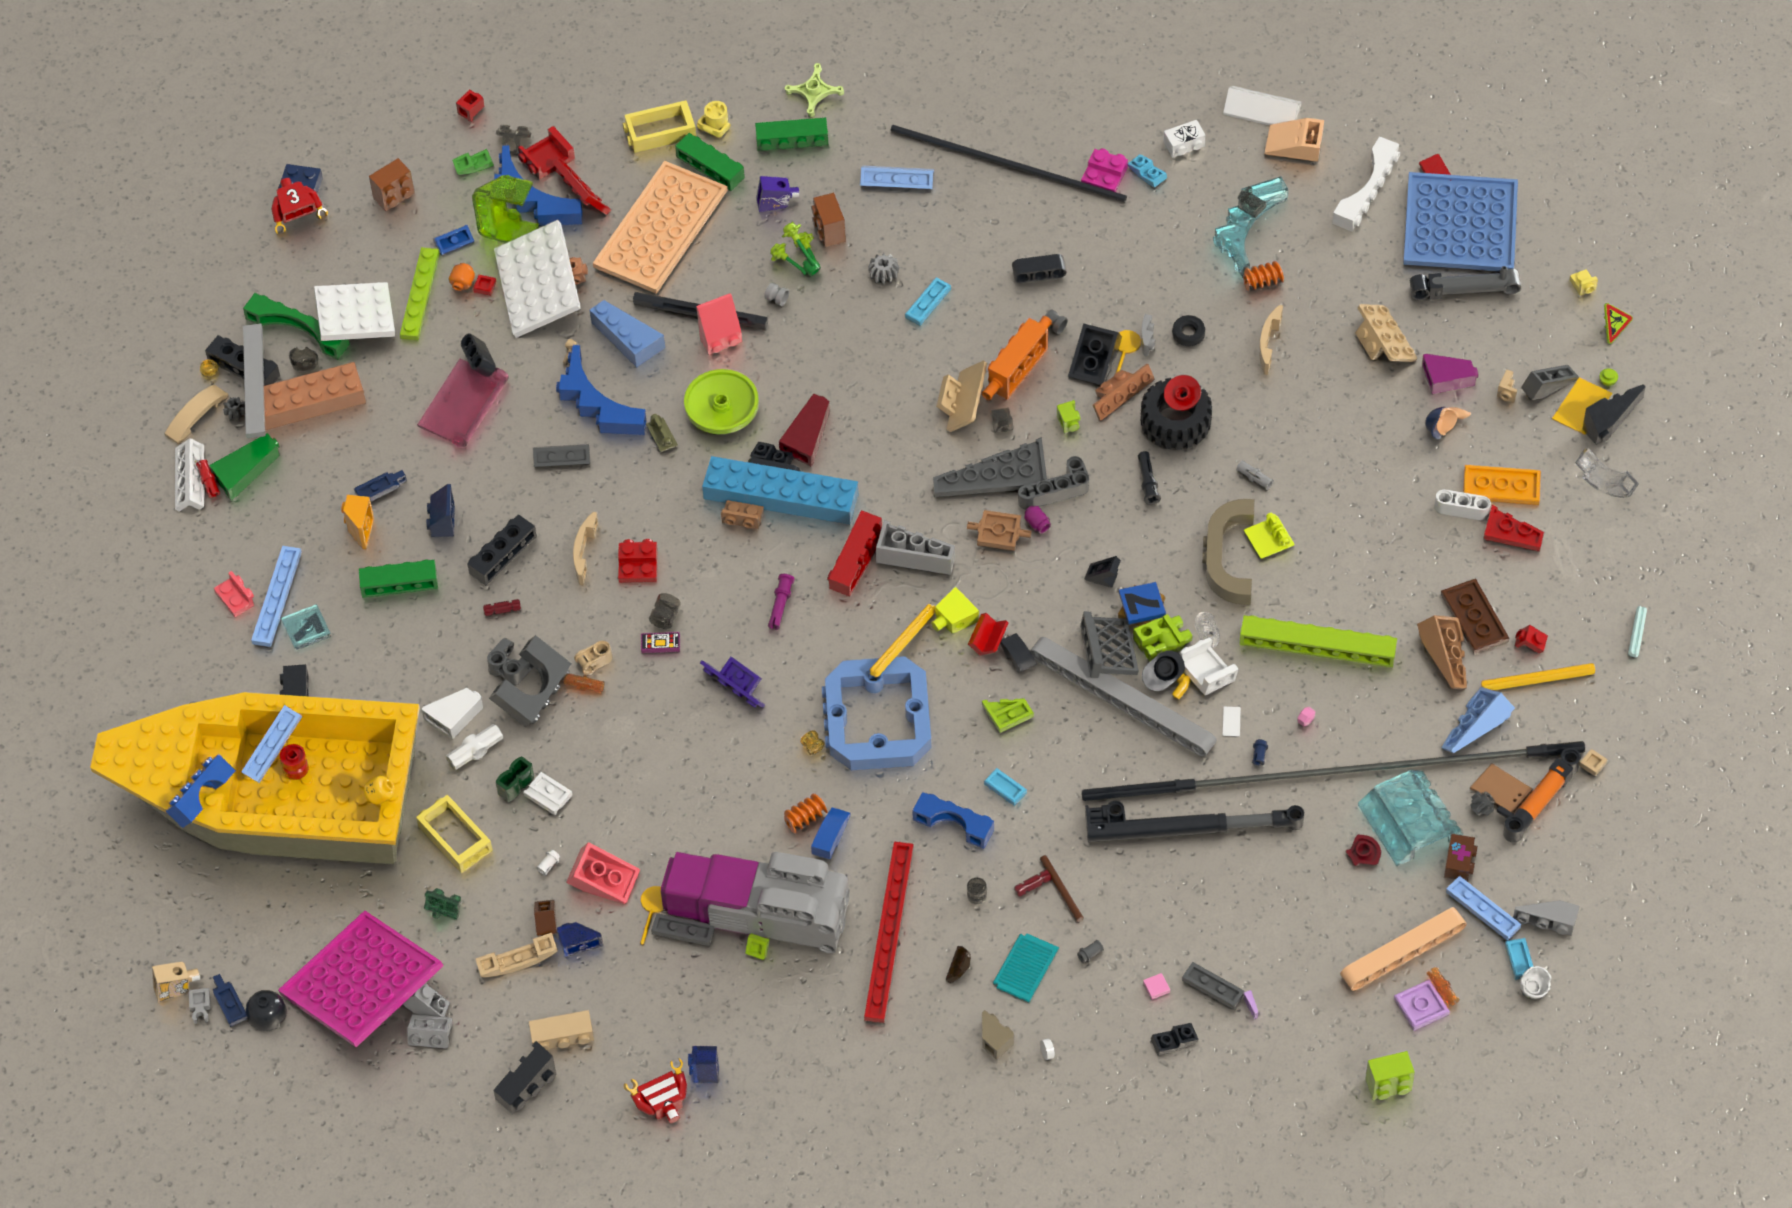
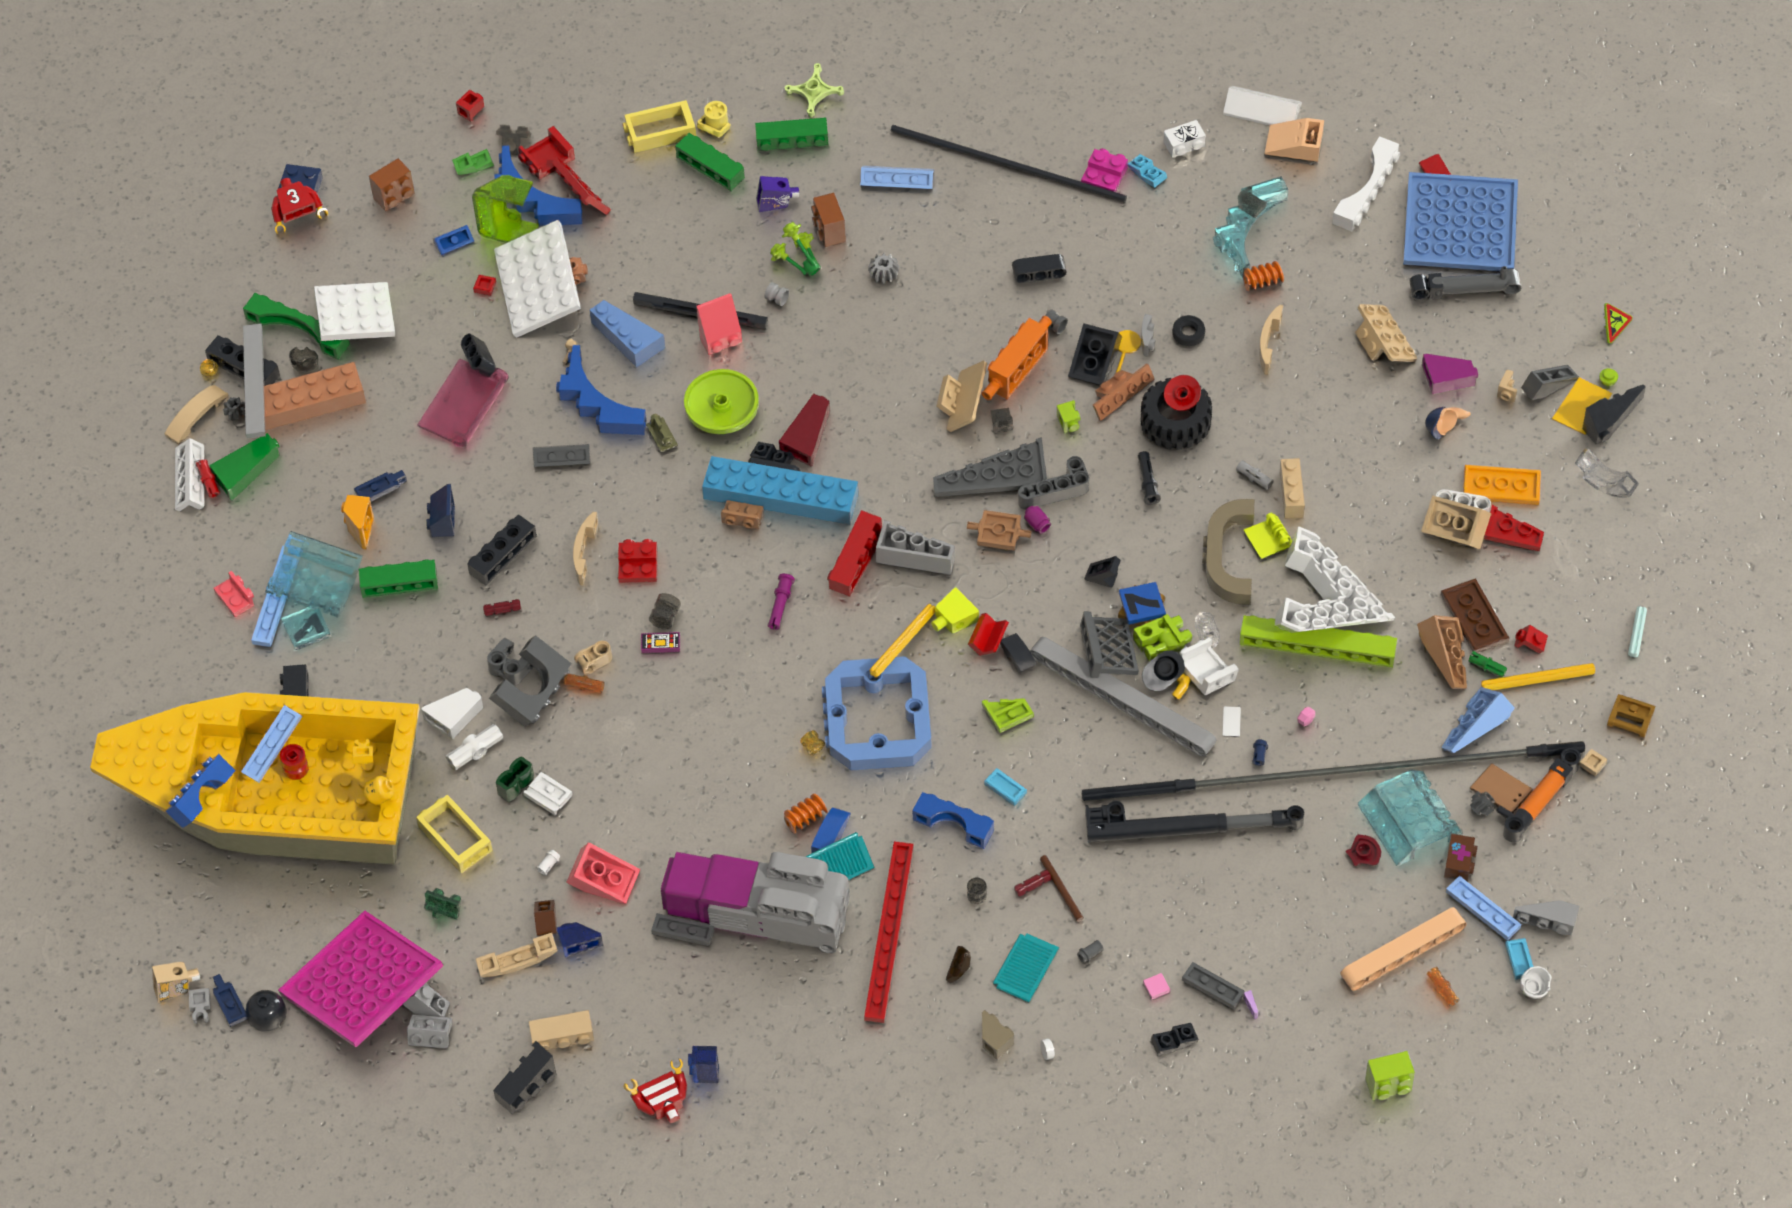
lime plate [400,247,440,341] -> none
orange head [449,263,475,291] -> none
light nougat plate [593,161,728,294] -> none
yellow piece [640,886,664,945] -> none
dark purple bracket [700,656,765,708] -> none
lime tile [745,933,770,960] -> none
medium azure tile [905,277,951,326] -> none
lavender tile [1394,979,1450,1031] -> none
light yellow bracket [1570,269,1598,296] -> none
none -> clear light blue slope [265,531,363,618]
none -> yellow plate [352,739,373,765]
none -> teal window [805,832,875,880]
none -> white wedge [1275,527,1395,633]
none -> tan brick [1280,458,1305,519]
none -> tan slope [1421,495,1491,550]
none -> green axle [1468,651,1507,677]
none -> pearl gold plate [1607,694,1656,738]

